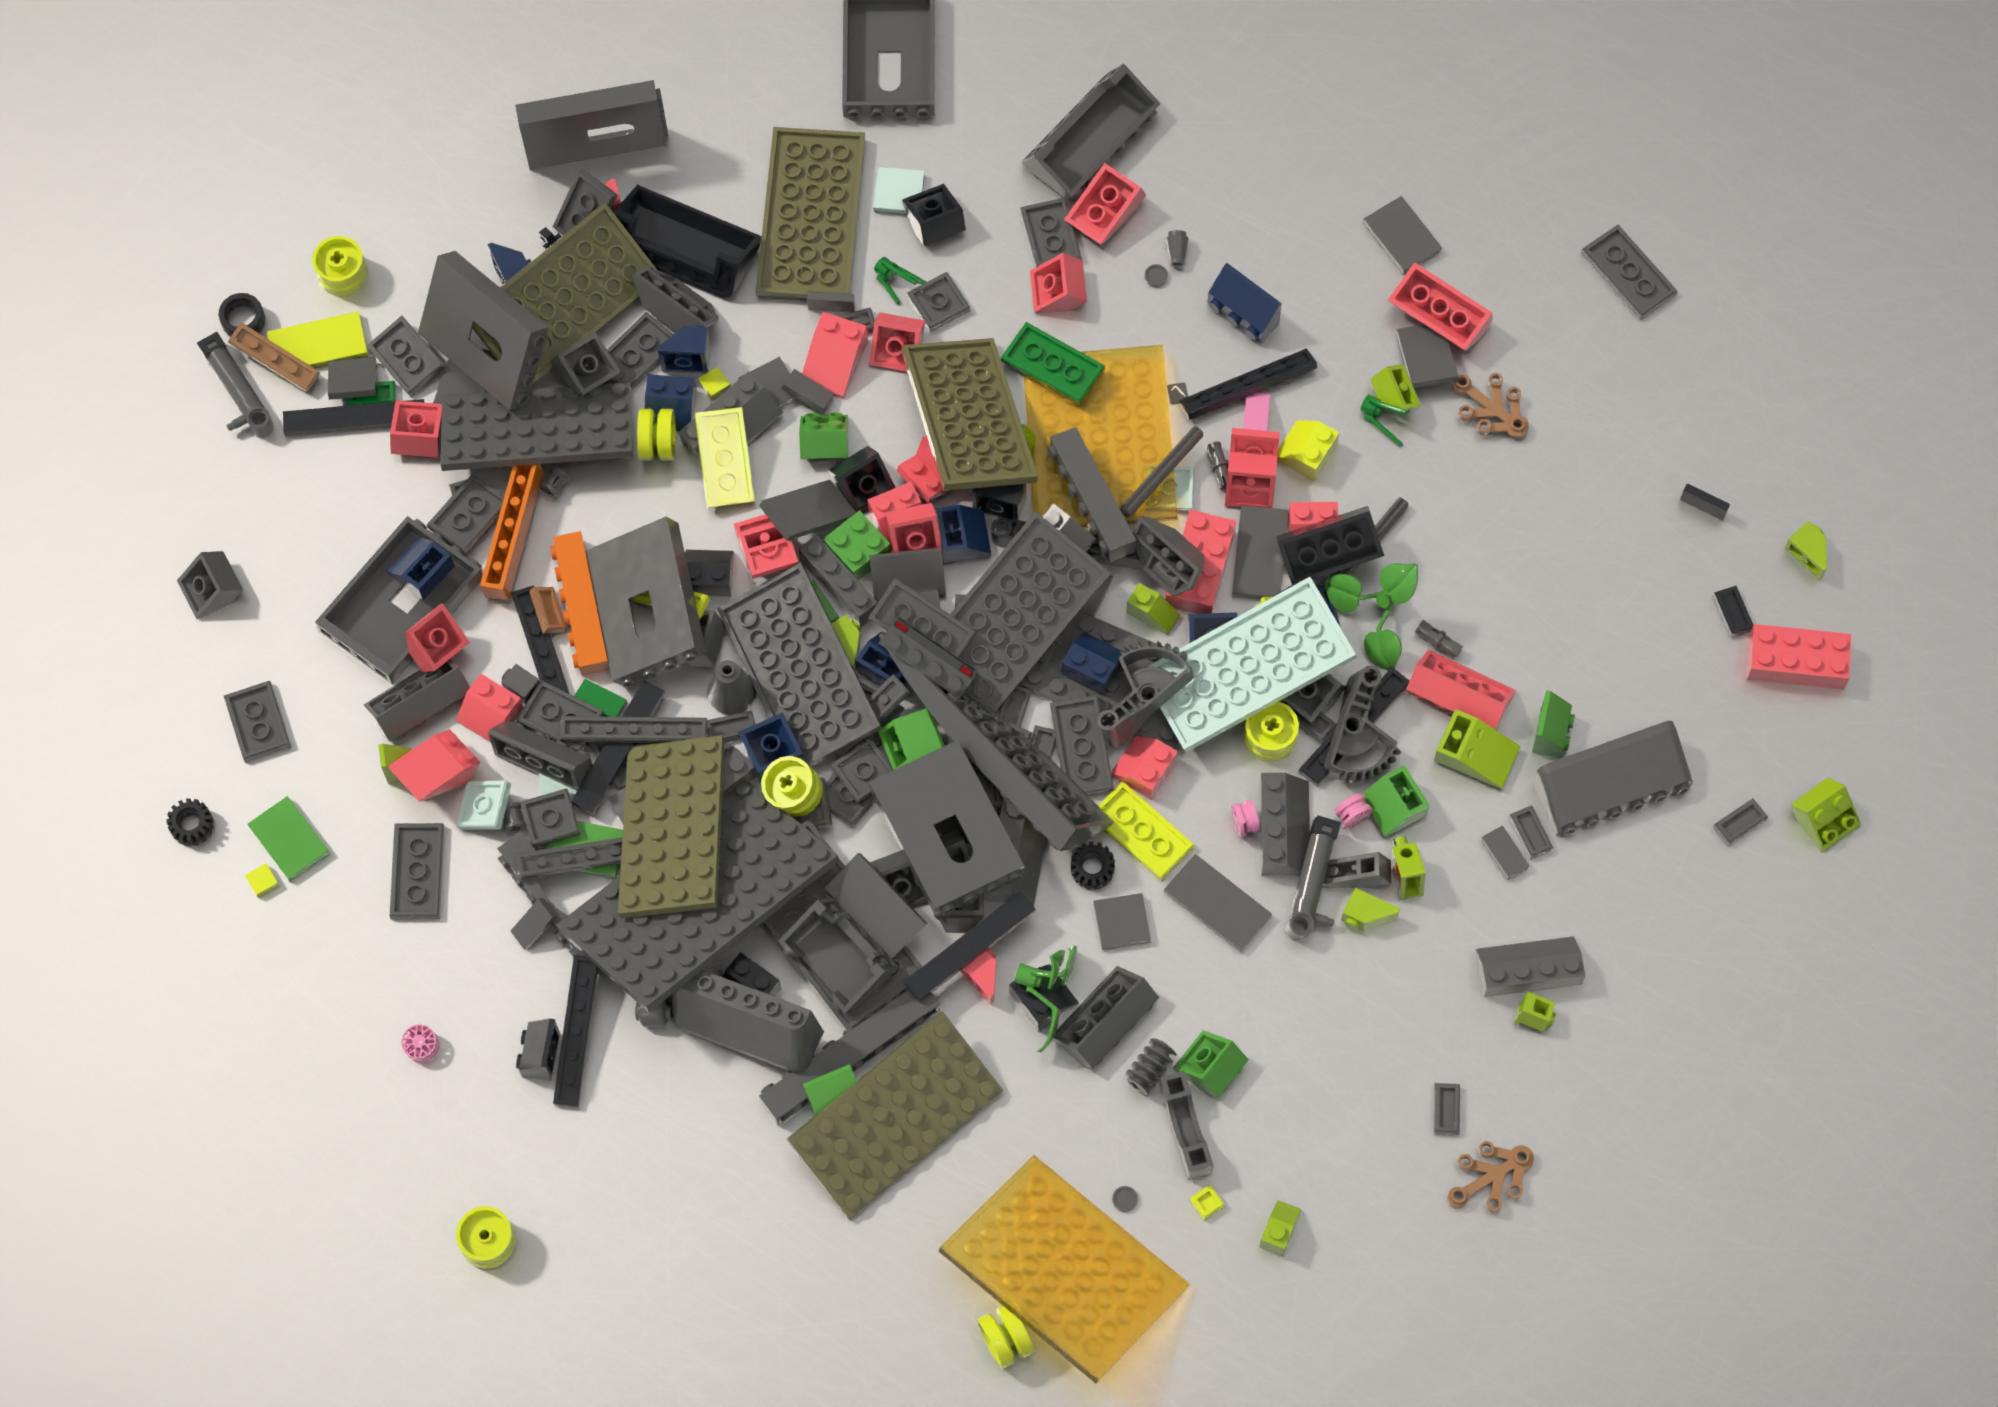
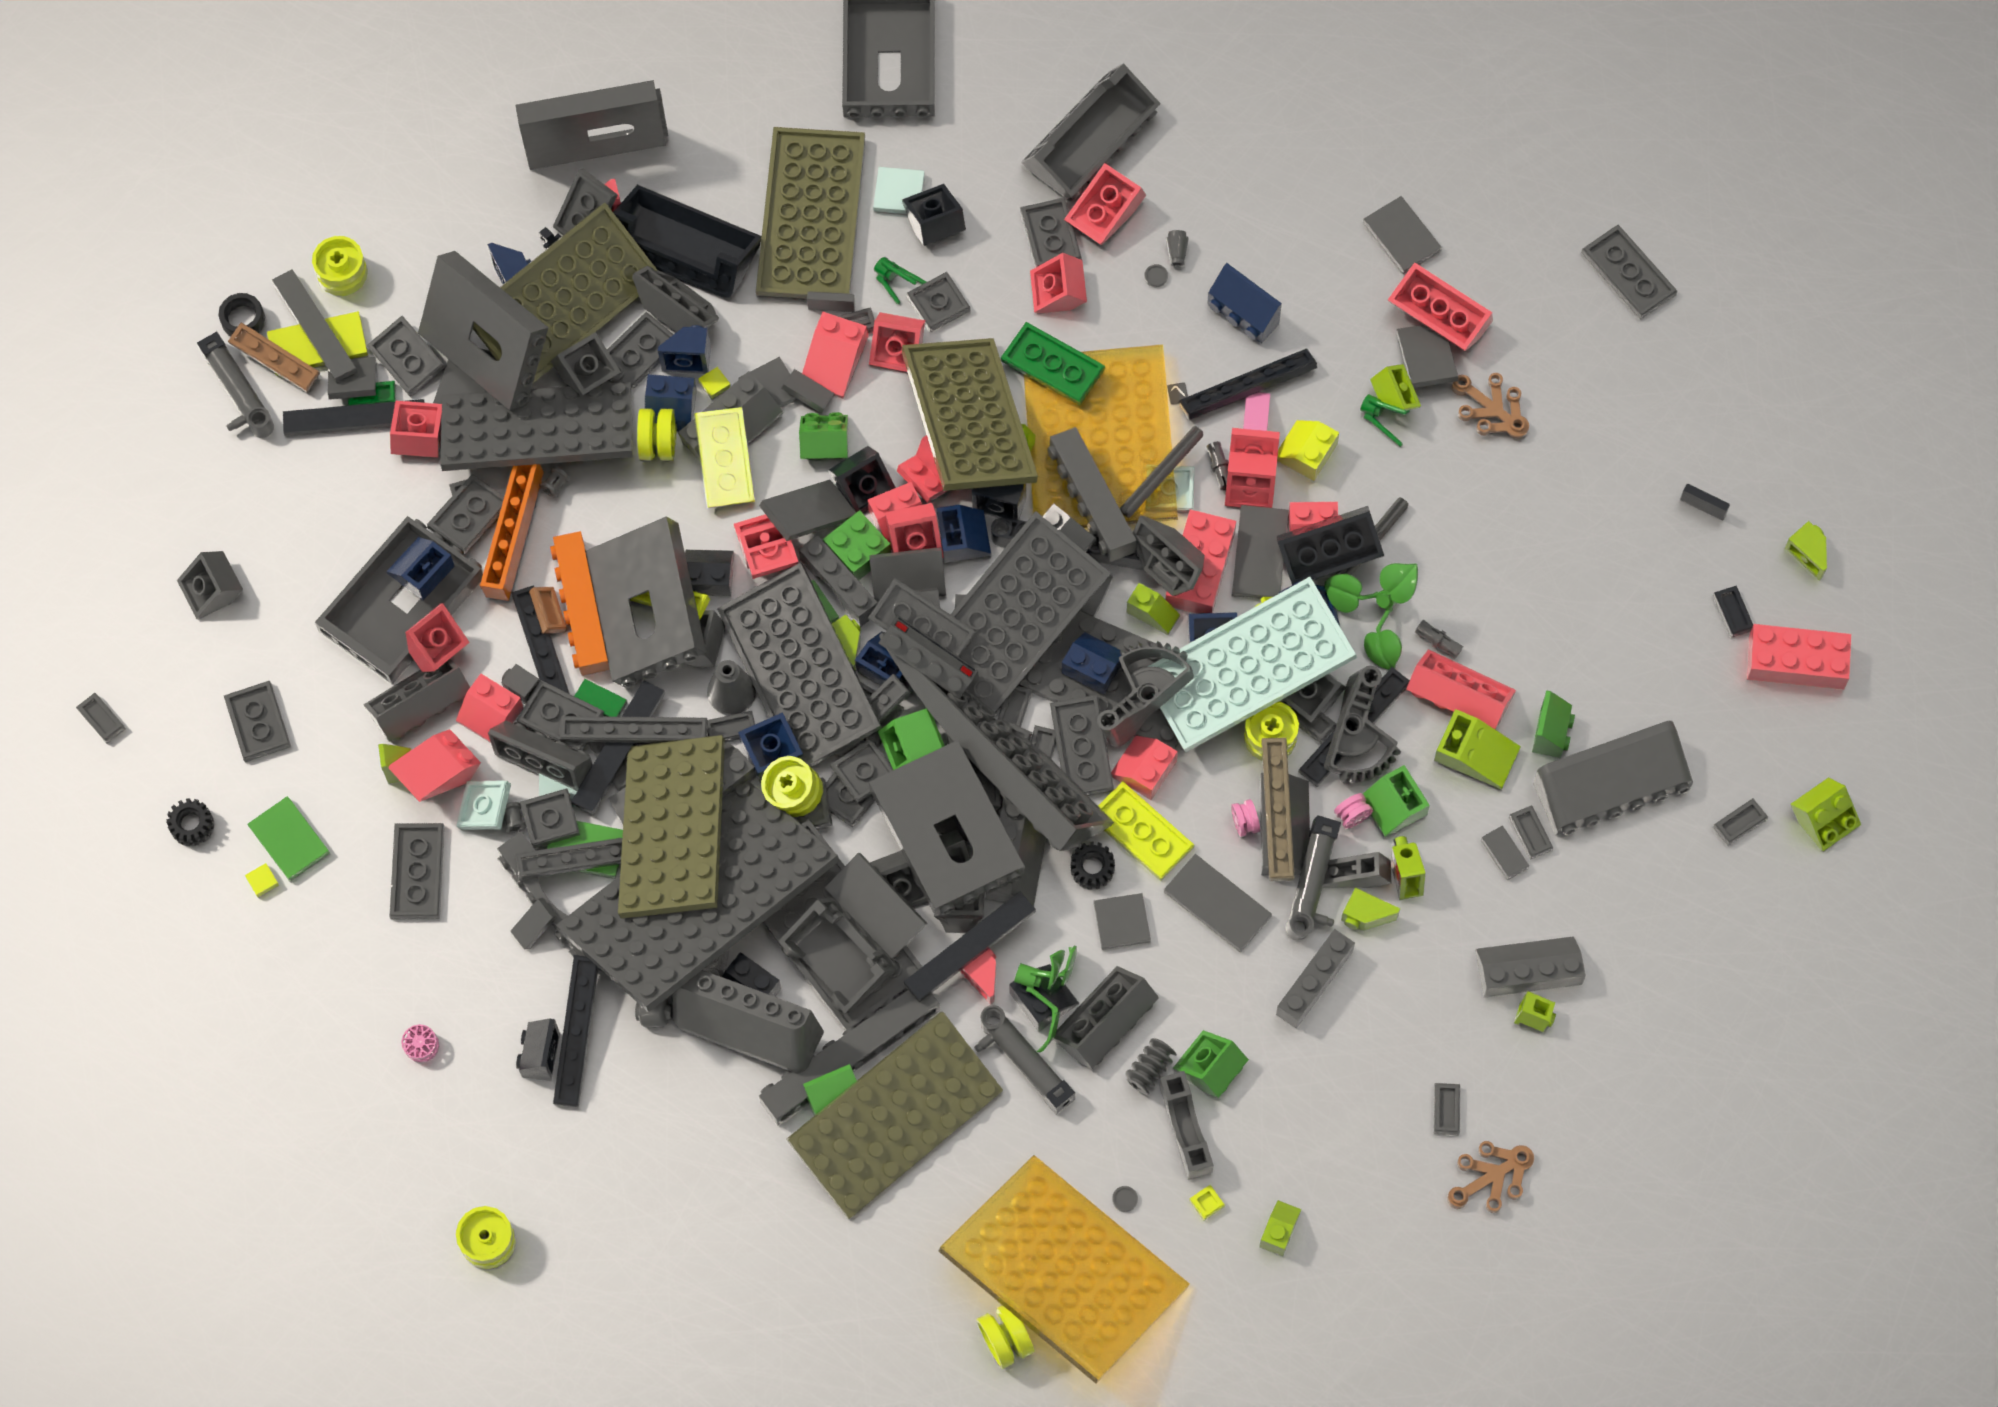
none -> dark grey tile [76,693,126,744]
none -> dark grey tile [272,269,357,383]
none -> dark grey piece [974,1005,1076,1115]
none -> dark tan tile [1261,738,1294,881]
none -> dark grey brick [1276,929,1355,1029]

